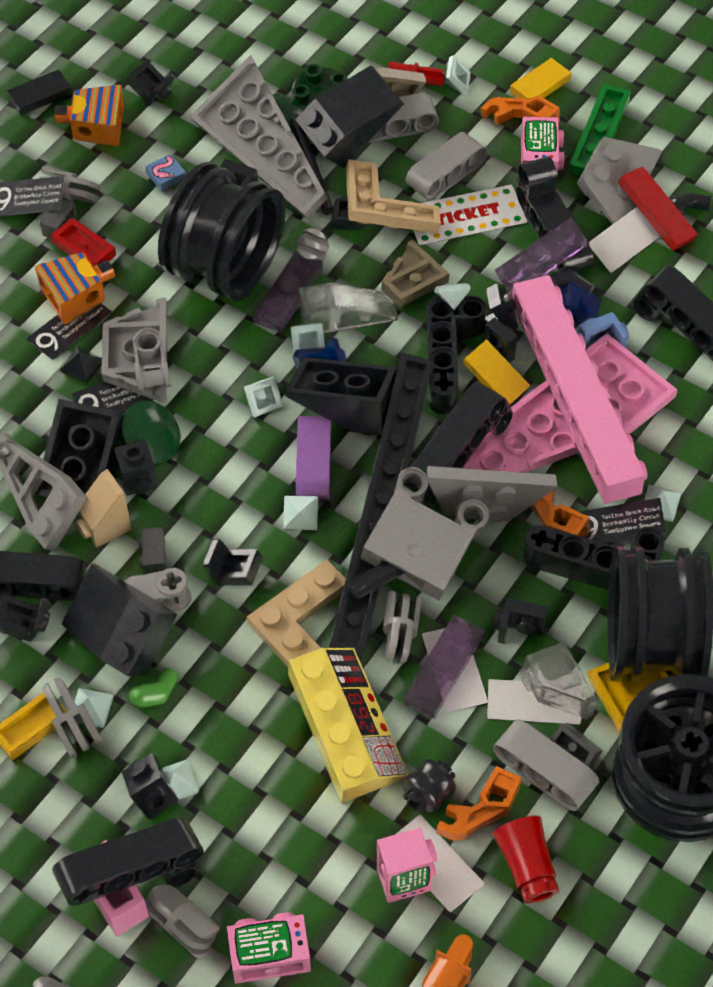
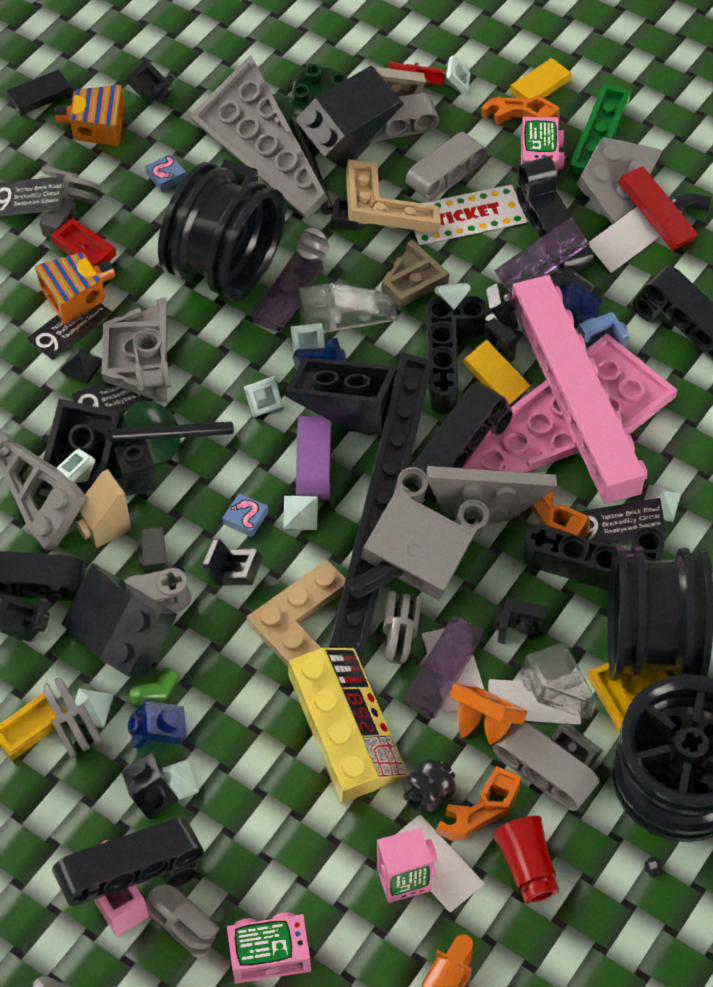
none -> light aqua slope [57,448,95,483]
none -> black bar [108,421,234,442]
none -> clear blue bracket [128,701,187,748]
none -> medium blue tile [222,493,268,537]
none -> orange tile [449,683,528,745]
none -> black piece [644,857,663,876]

